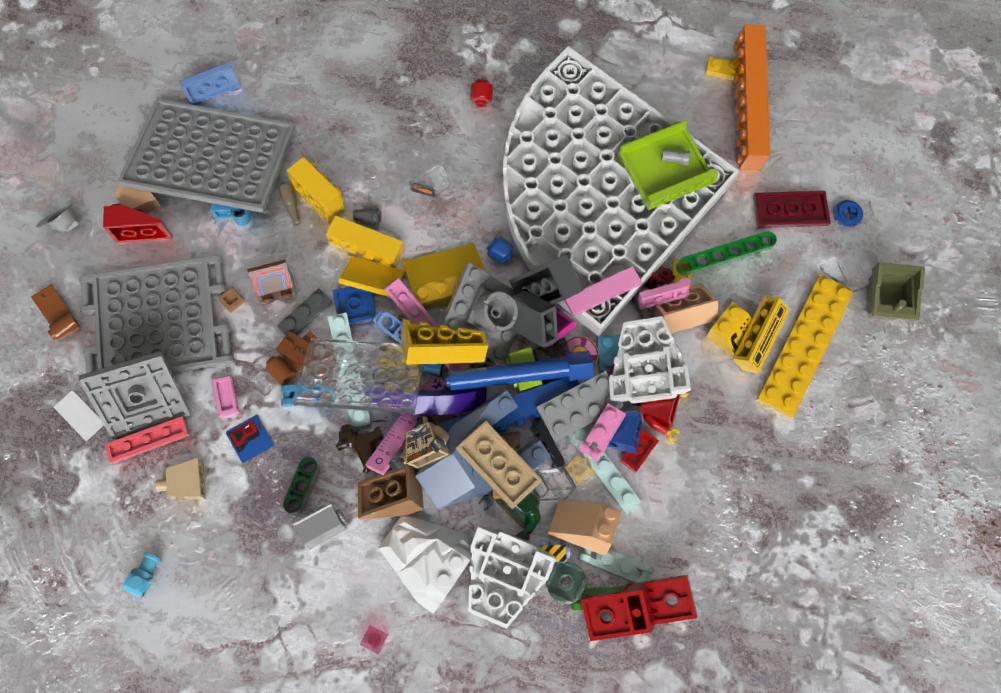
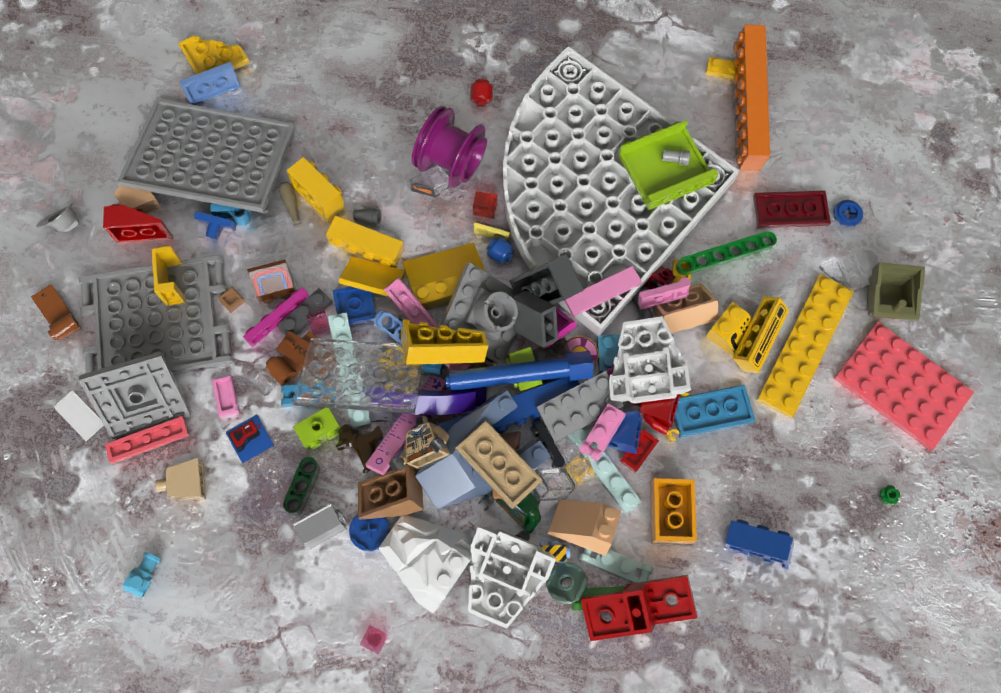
none -> yellow panel [152,245,186,306]
none -> yellow plate [178,36,250,75]
none -> blue tile [194,211,237,239]
none -> dark pink plate [243,287,309,347]
none -> lime brick [293,406,340,450]
none -> clear pink plate [306,310,330,335]
none -> blue tile [349,514,390,551]
none -> magenta wheel [411,106,487,188]
none -> clear red panel [473,191,498,219]
none -> light yellow slope [473,221,511,242]
none -> light orange brick [650,478,697,544]
none -> dark azure tile [674,385,756,438]
none -> blue wedge [725,519,794,569]
none -> coral plate [834,322,974,451]
none -> green plate [880,485,900,505]

